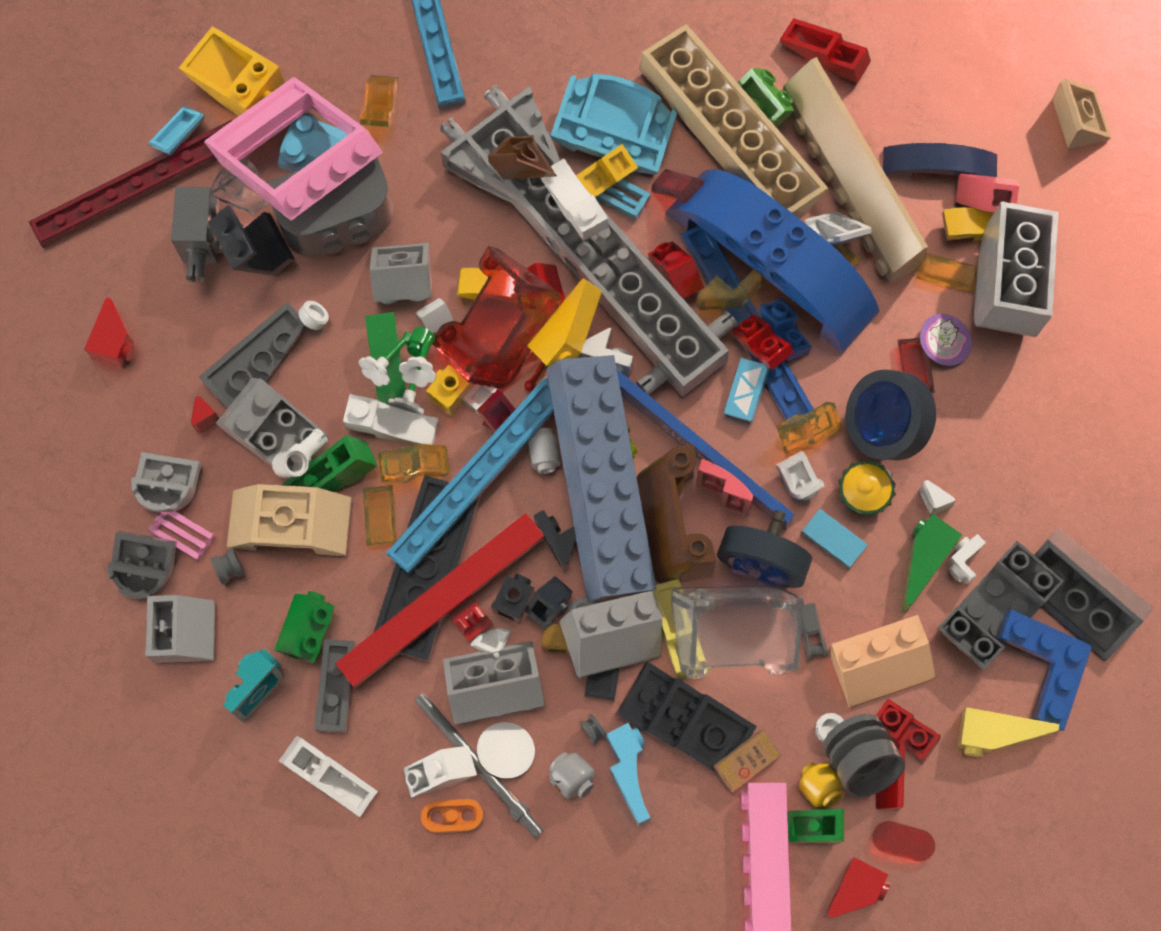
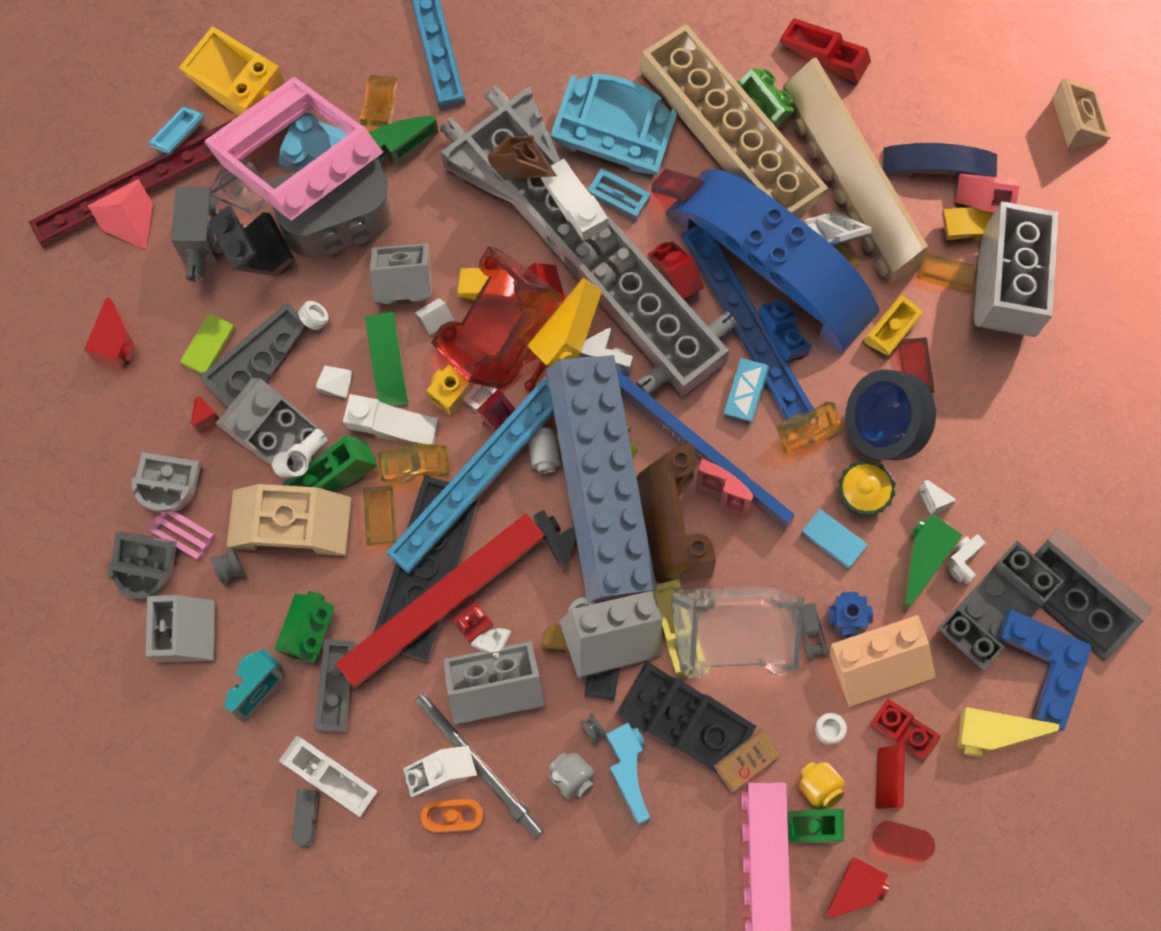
white plant [358,327,436,415] -> none
white sticker [477,722,535,778] -> none
black brick [491,574,535,625] -> none
black brick [524,576,573,630] -> none
yellow slope [576,144,638,197] -> none
clear yellow slope [696,270,762,310] -> none
black wheel [717,510,813,588] -> none
red slope [731,314,794,370] -> none
white bracket [775,451,825,501] -> none
dark grey wheel [823,714,905,798] -> none
sticker [920,314,972,366] -> none
none -> coral slope [88,179,153,250]
none -> lime tile [180,313,236,374]
none -> dark grey bar [292,789,319,848]
none -> white slope [316,366,353,399]
none -> green slope [368,115,439,164]
none -> blue brick [828,592,873,637]
none -> yellow slope [862,294,924,356]

